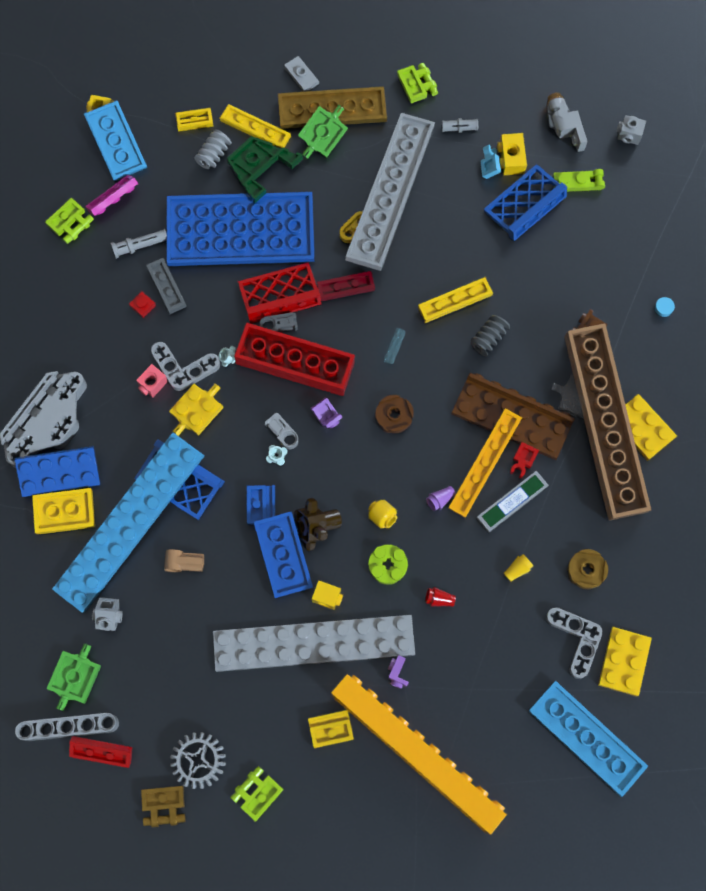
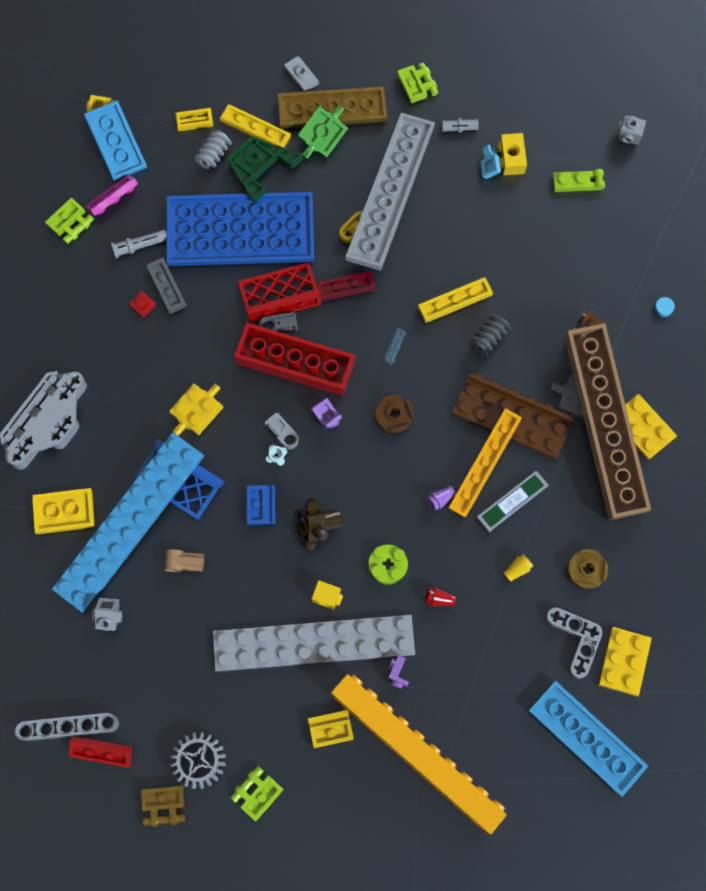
blue plate [15,446,100,497] -> none
bright green plate [47,644,101,711] -> none
coral brick [136,364,168,398] -> none
light grey beam [151,342,220,391] -> none
light aqua plate [219,346,236,367] -> none
blue plate [254,511,313,598] -> none
yellow head [368,500,397,528] -> none
blue fence [484,164,567,241] -> none
red plate [510,442,539,478] -> none
light grey plate [547,93,588,152] -> none

